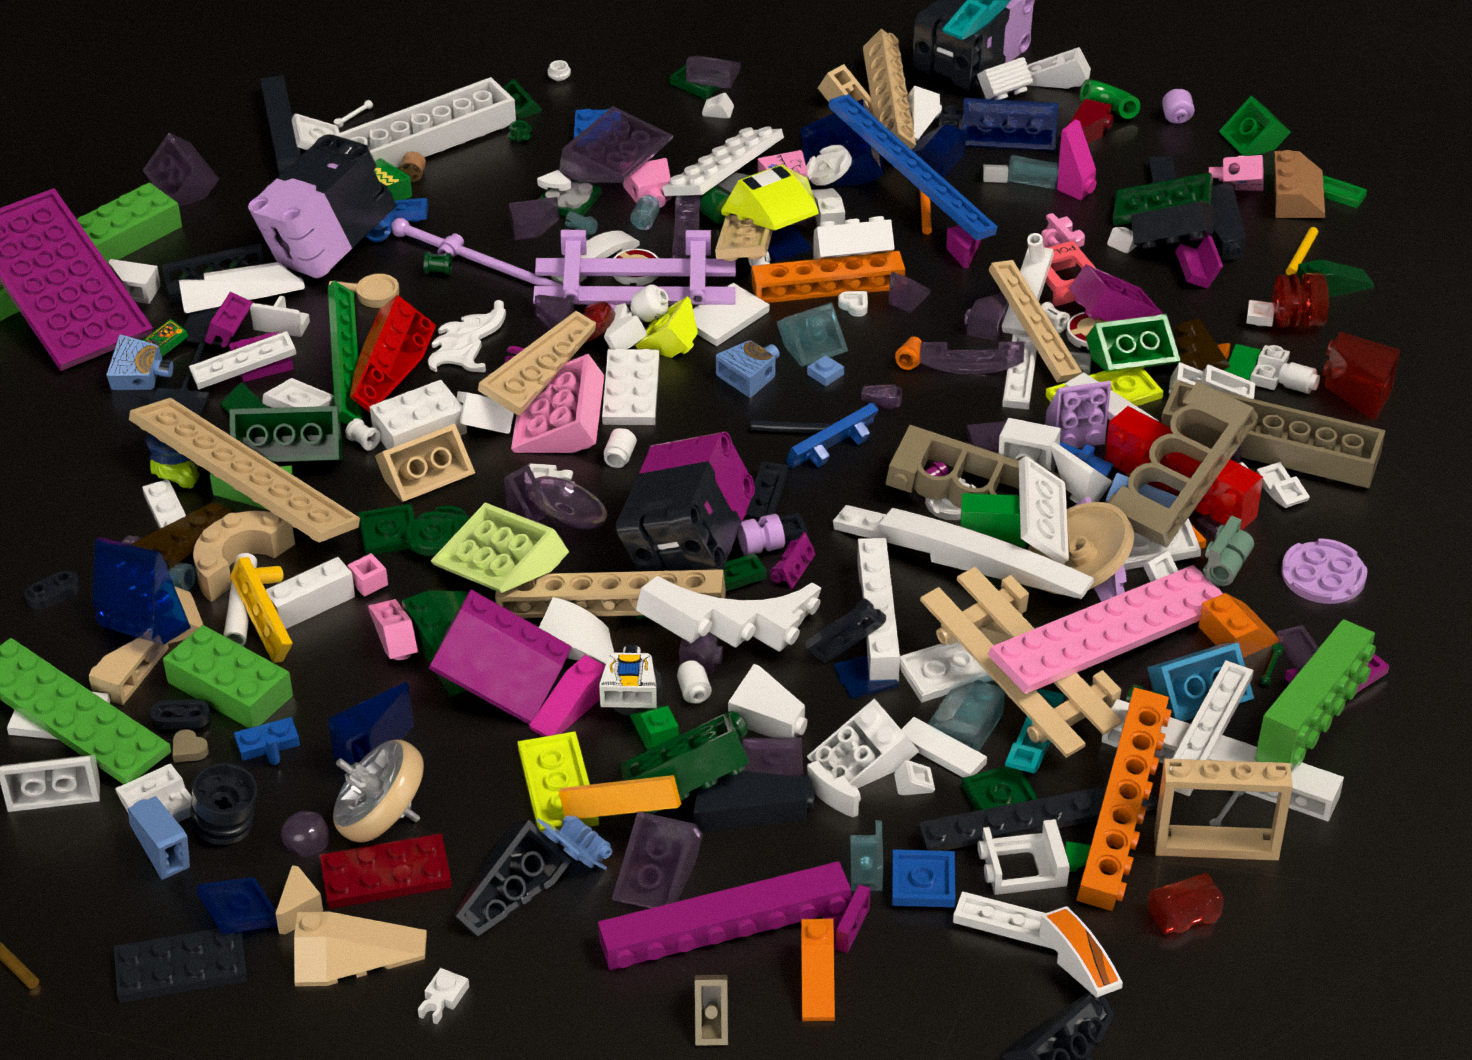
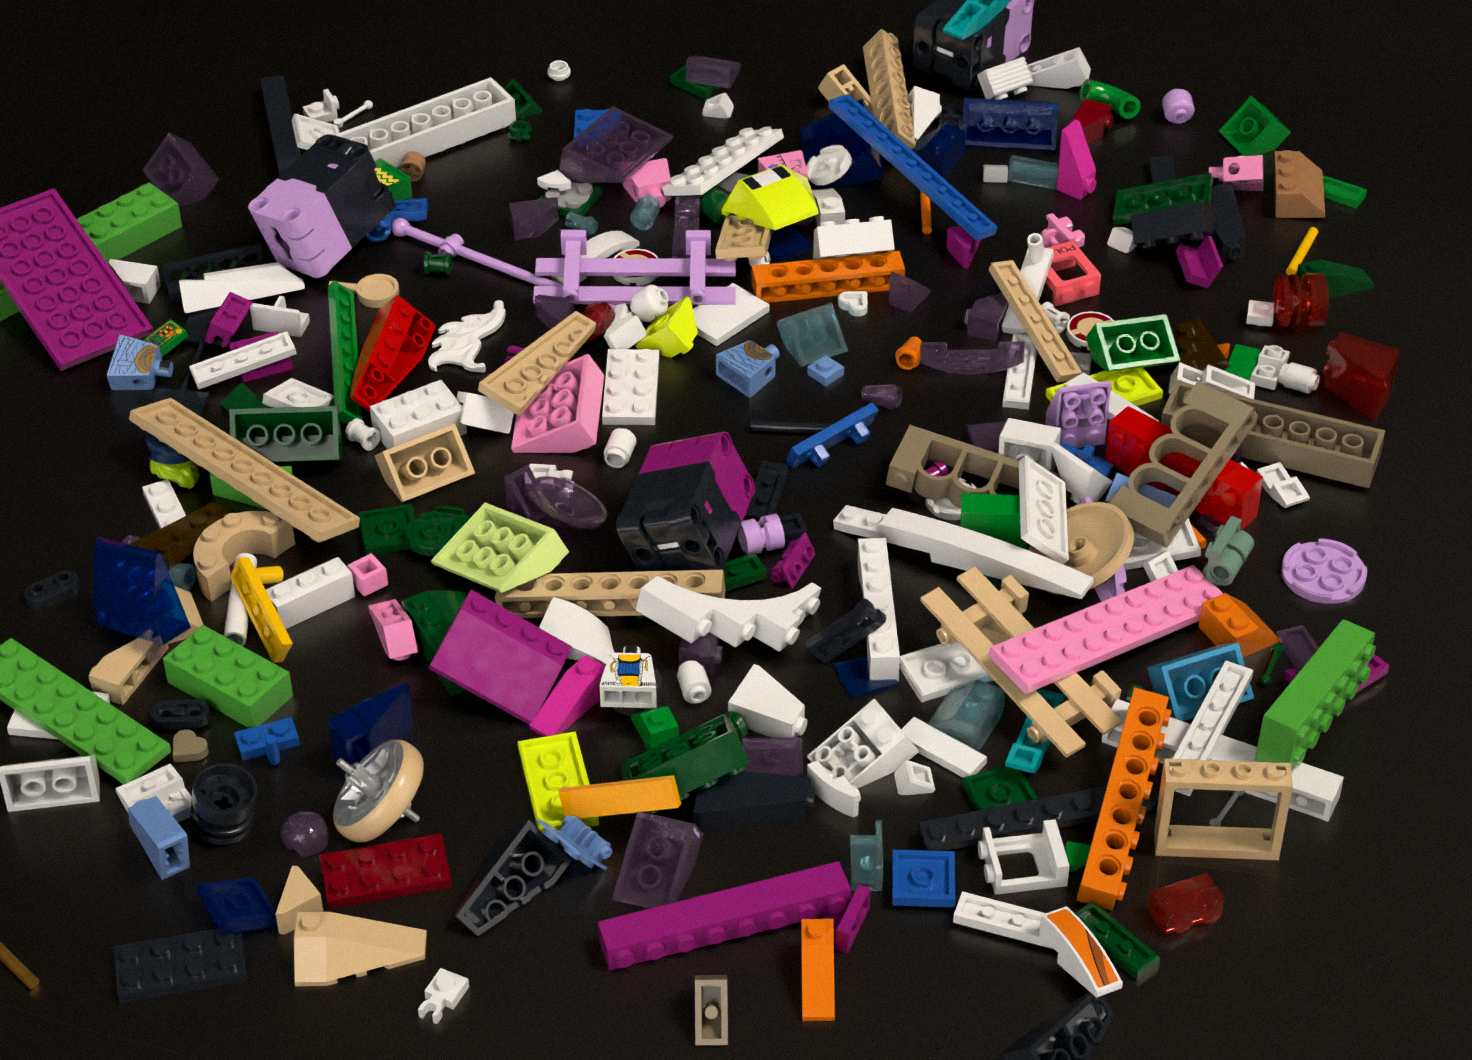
magenta slope [1069,264,1162,322] -> none
none -> white bracket [303,89,339,122]
none -> dark green tile [1074,901,1160,980]

